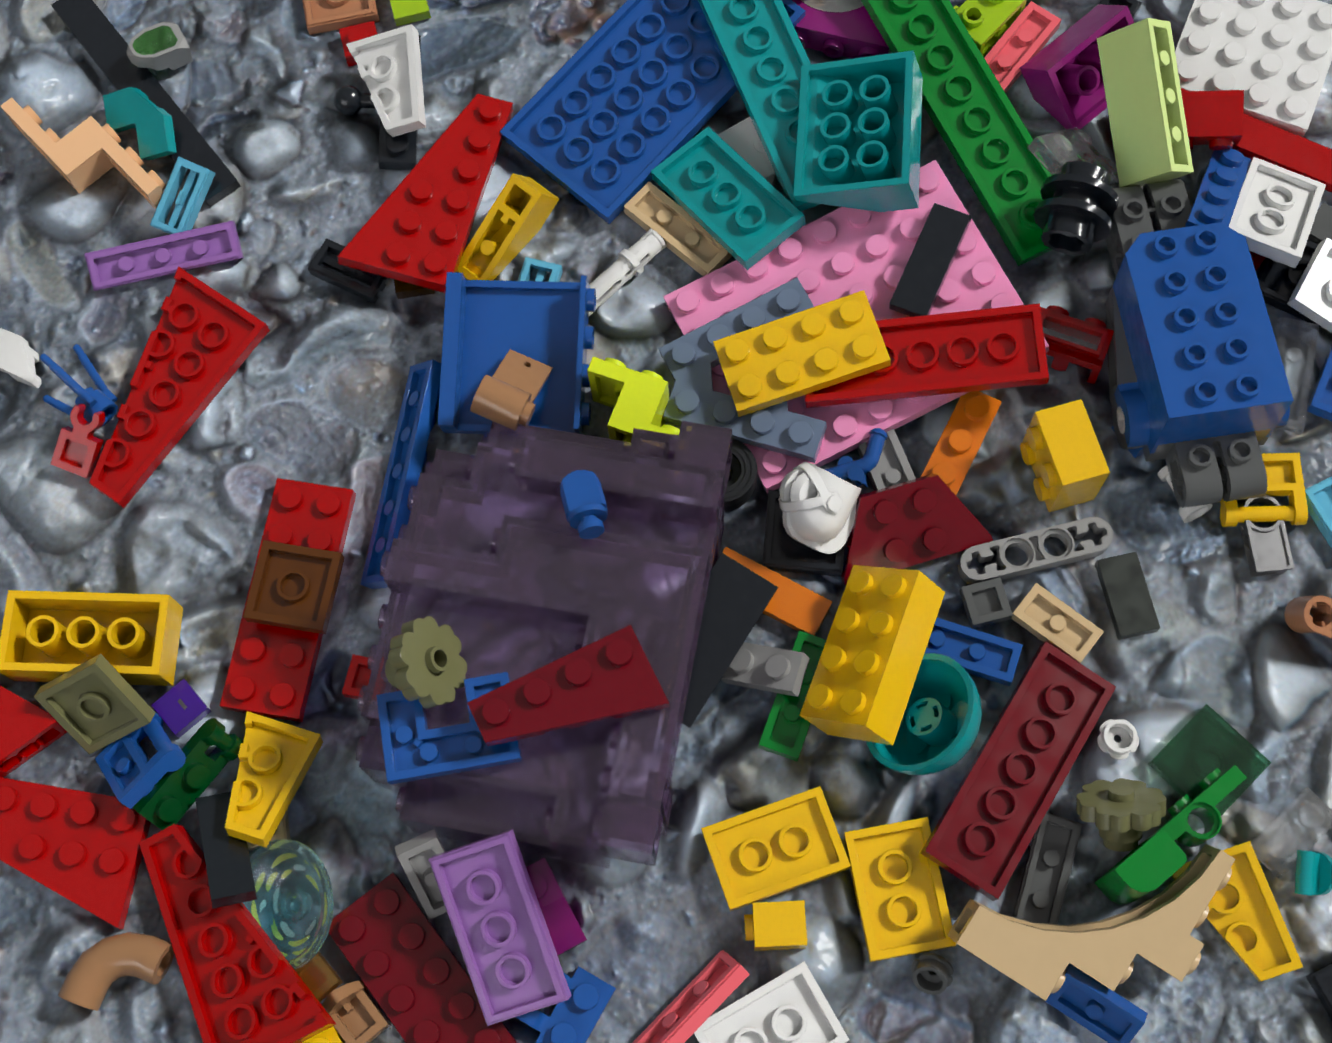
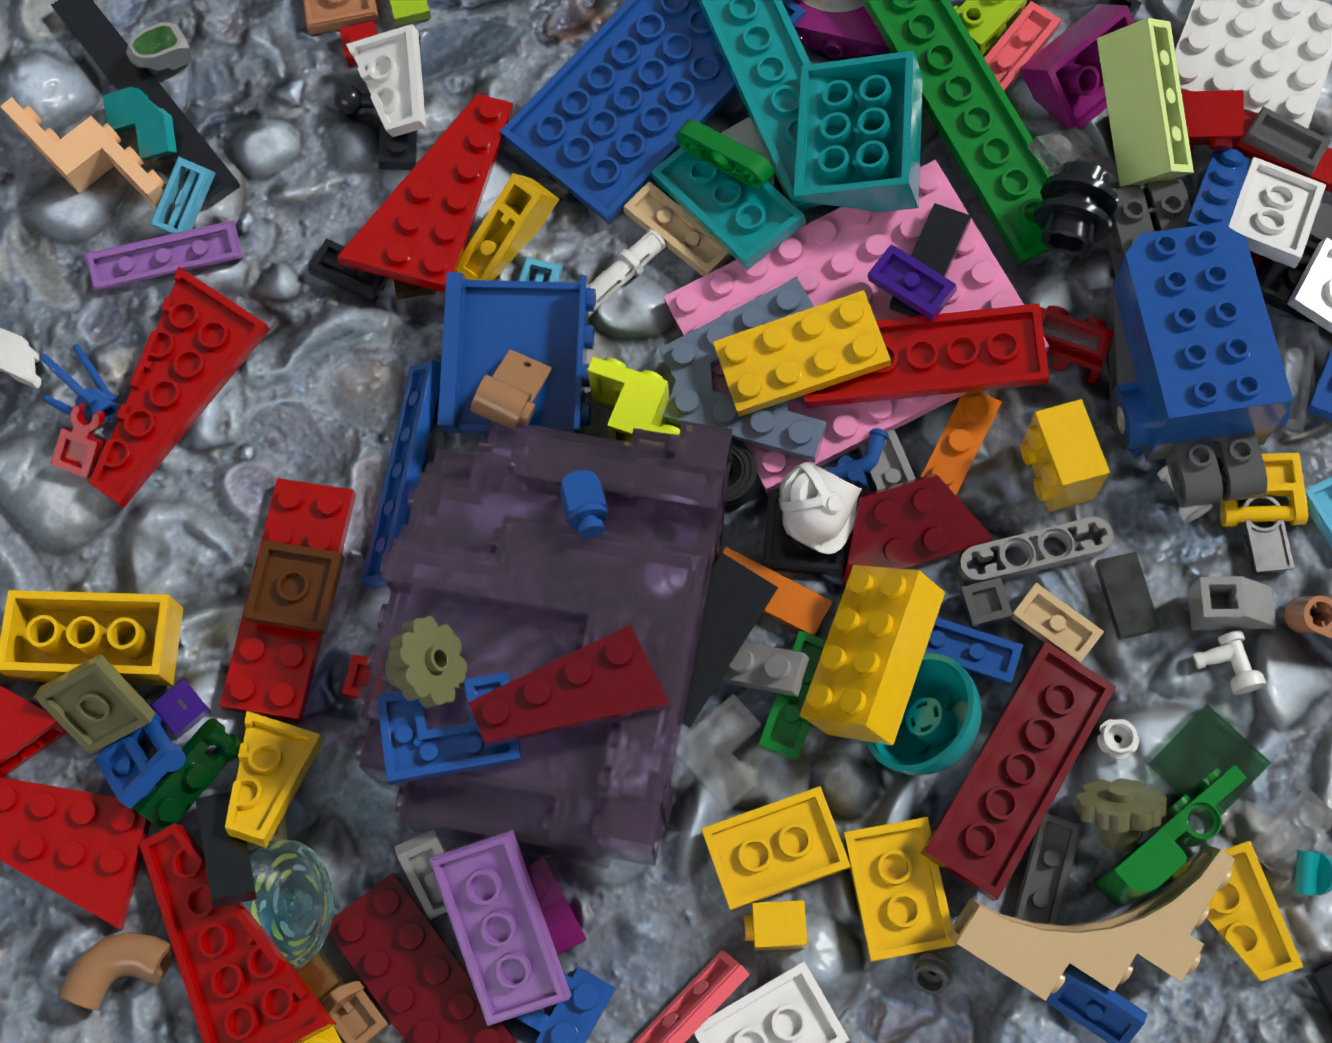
none -> clear plate [671,694,761,813]
none -> green beam [675,119,774,189]
none -> dark purple plate [868,244,957,321]
none -> light grey slope [1187,576,1277,630]
none -> white piece [1192,630,1266,695]
none -> dark grey tile [1242,106,1331,175]

